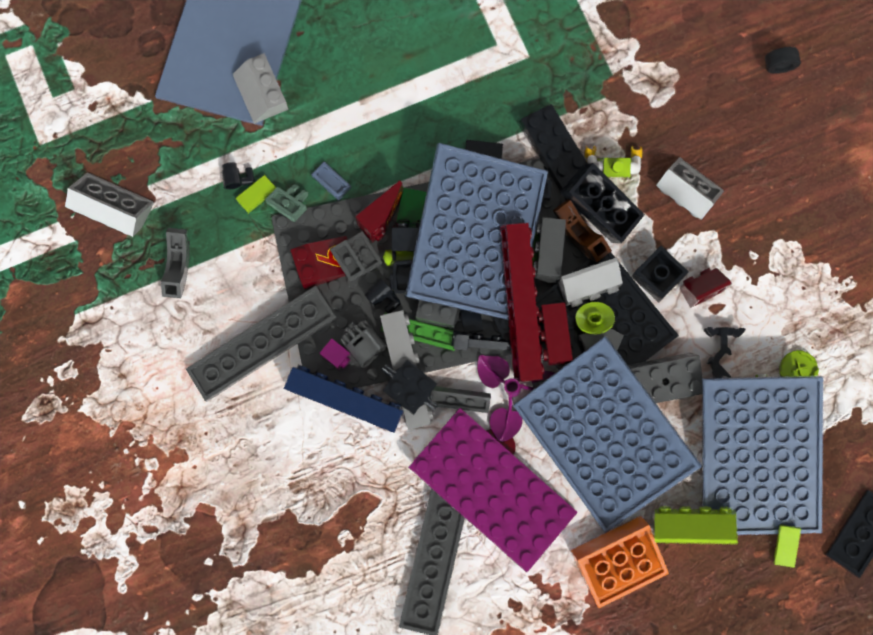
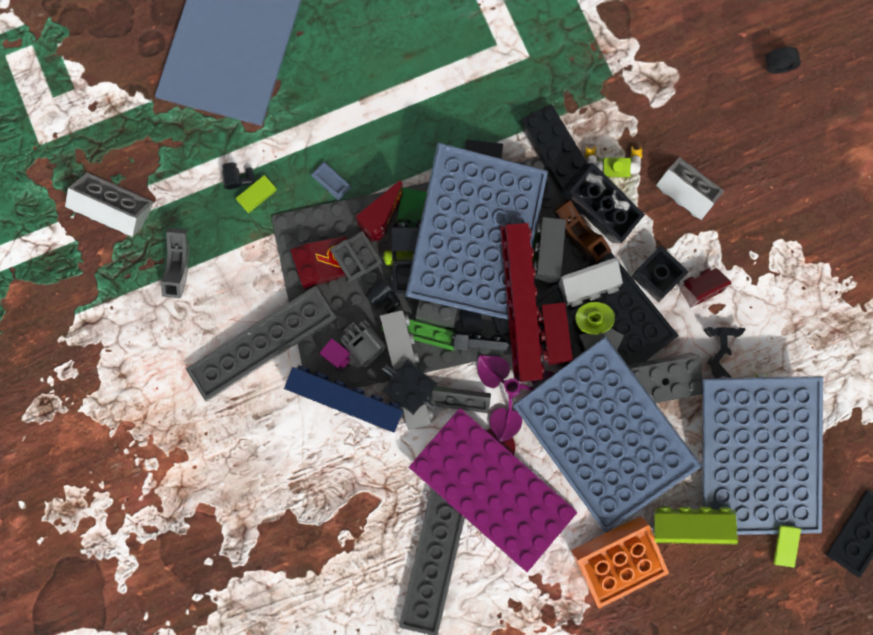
light grey slope [233,53,288,124] -> none
sand green hinge [265,184,308,222] -> none
lime tile [779,350,819,377] -> none

